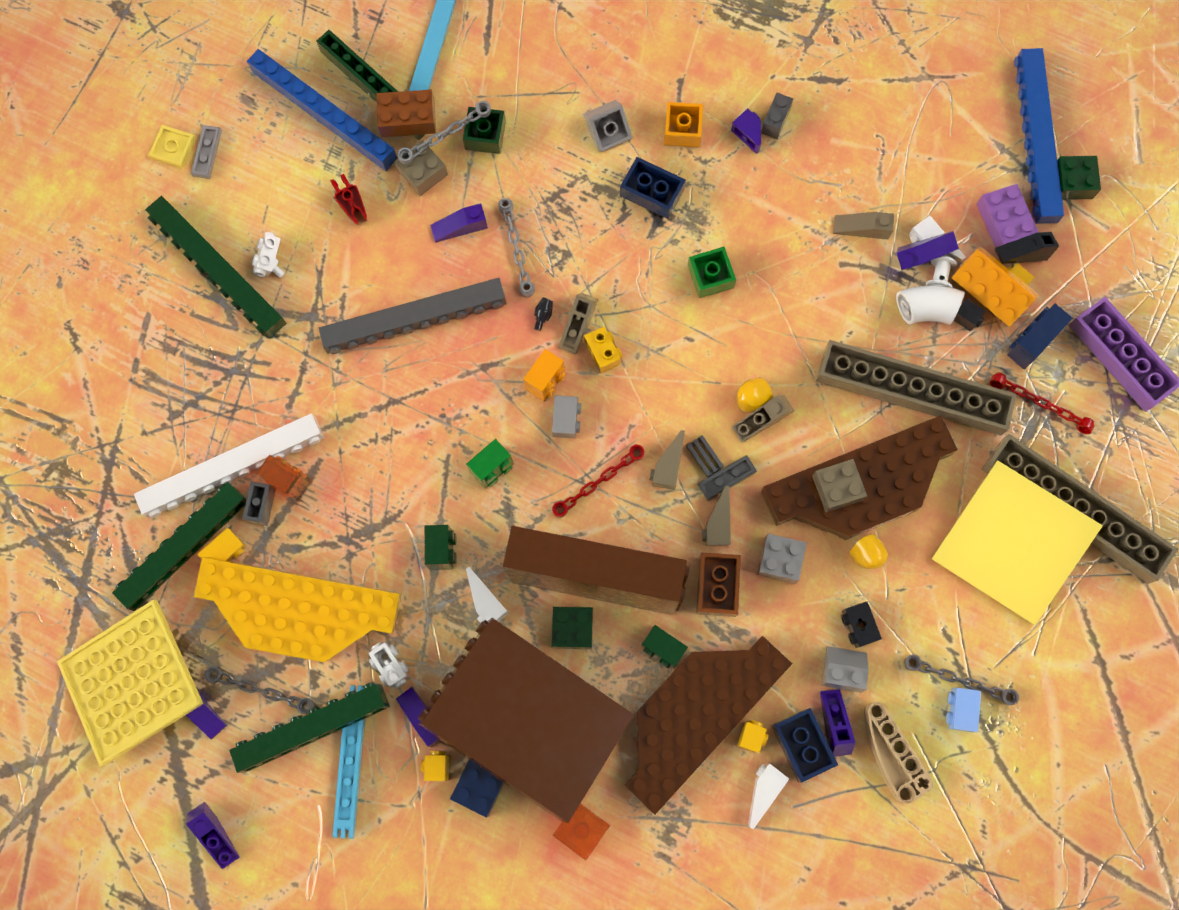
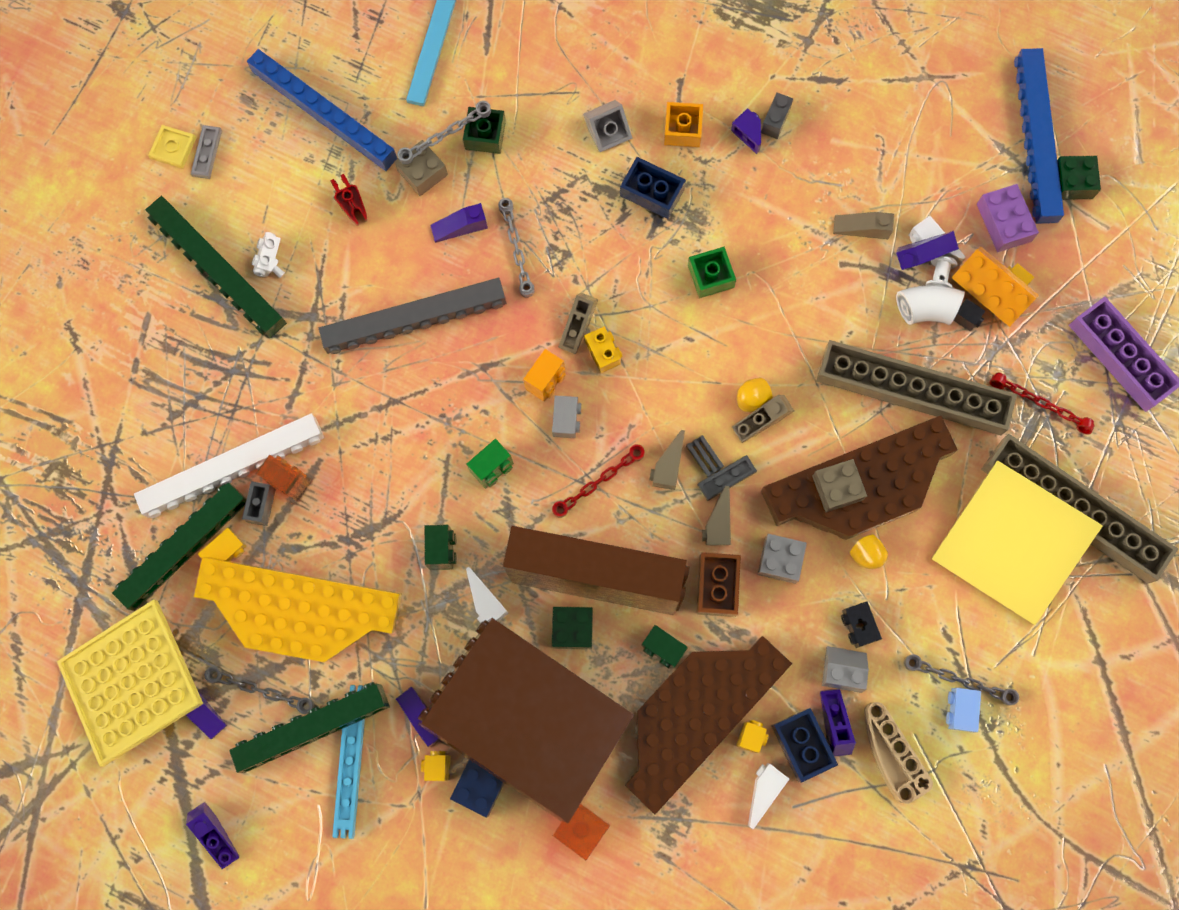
dark green brick [316,29,426,140] -> none
white brick [368,642,409,689] -> none
dark orange brick [377,89,436,137] -> none
black piece [534,297,553,331] -> none
black slope [994,232,1059,264] -> none
dark blue brick [1007,303,1073,370] -> none

